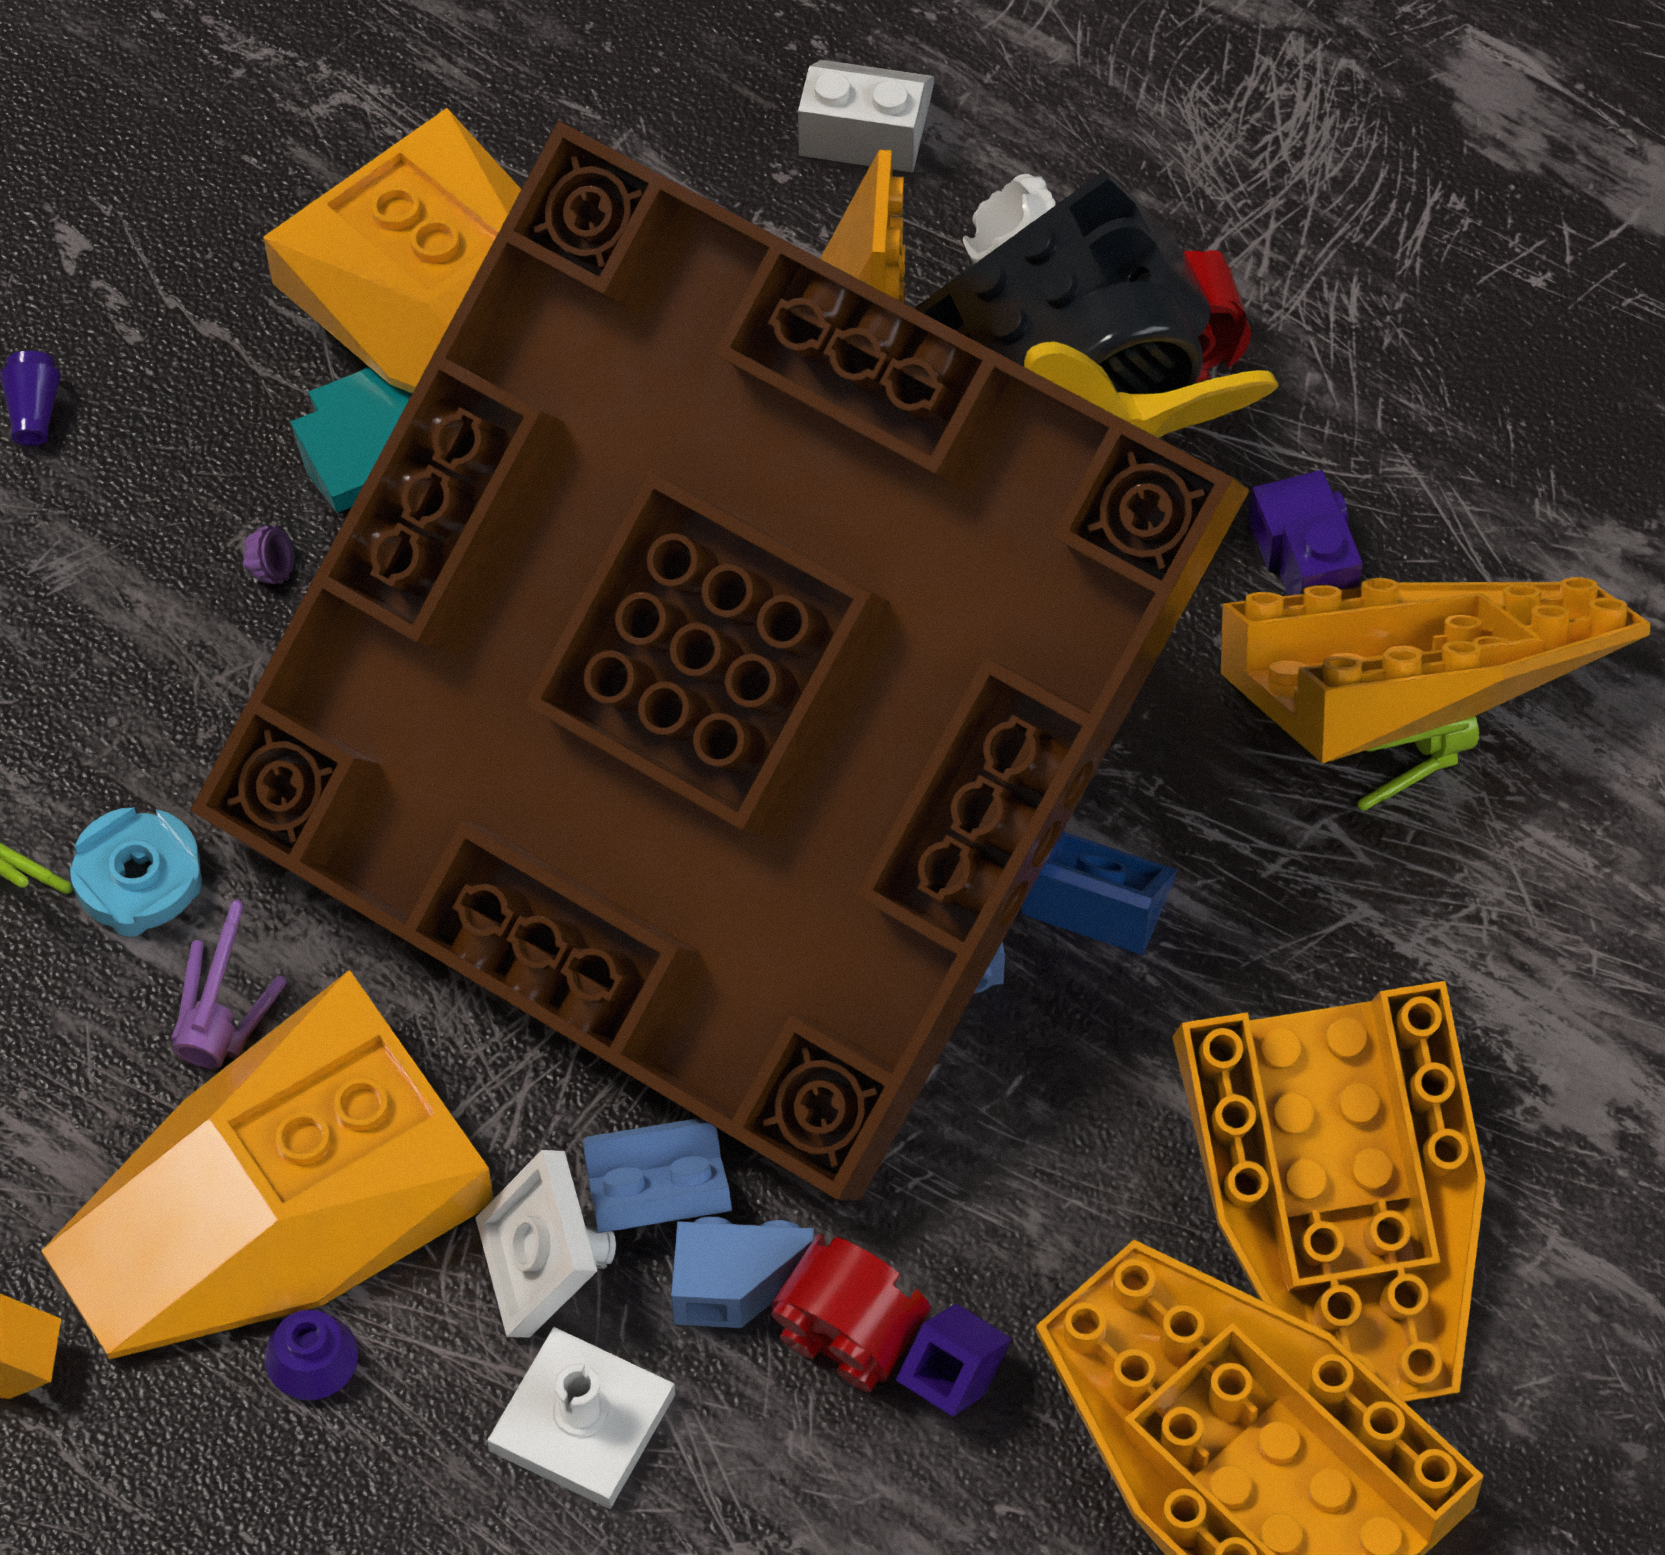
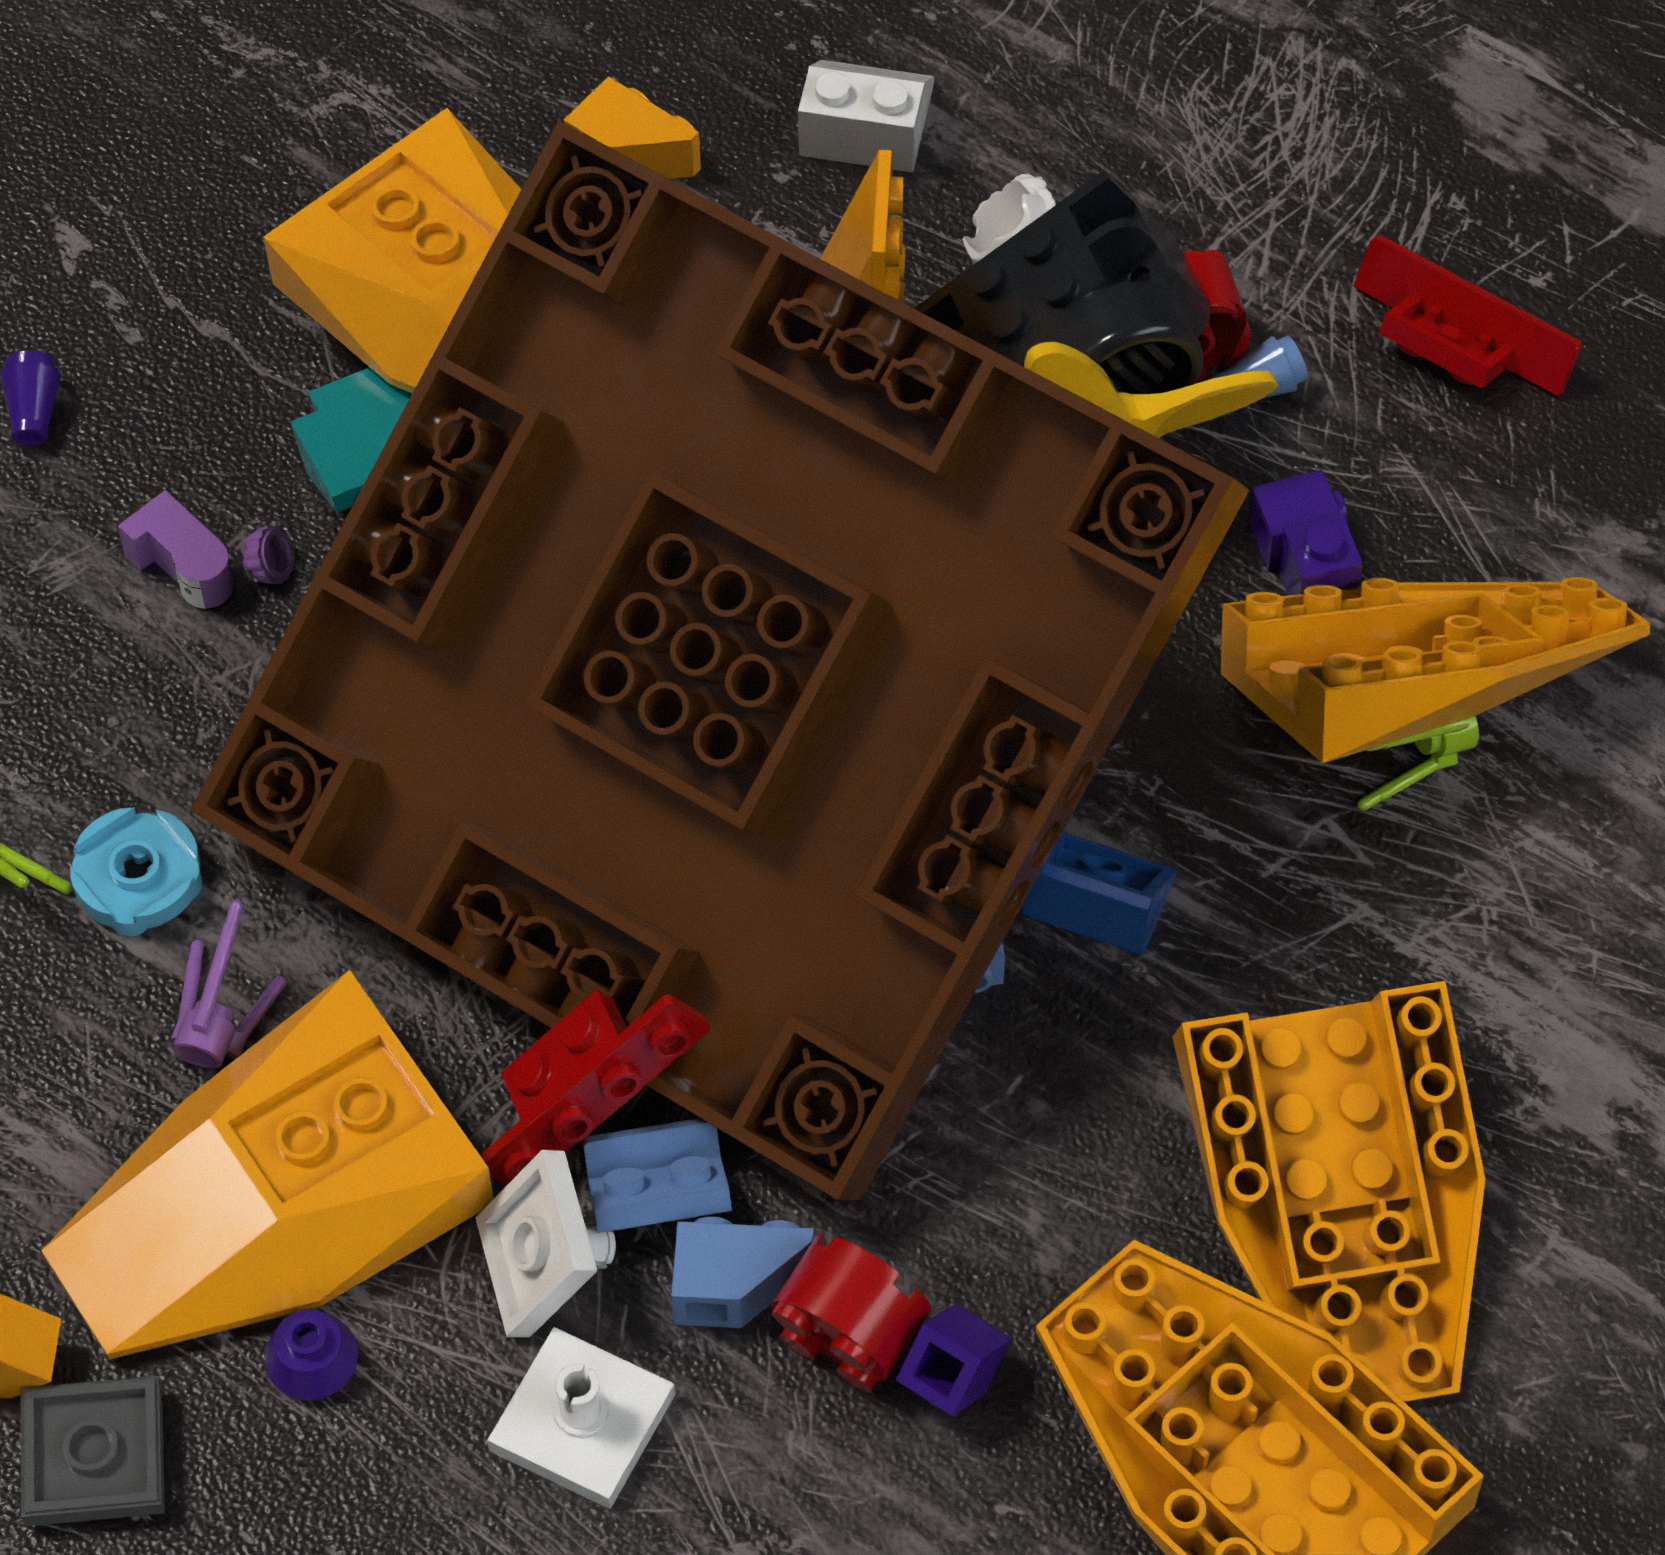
none -> dark grey plate [20,1376,165,1526]
none -> medium lavender leg [118,490,234,609]
none -> red bracket [480,989,710,1187]
none -> light orange slope [563,76,701,179]
none -> medium blue cone [1213,335,1308,399]
none -> red bracket [1353,235,1583,397]

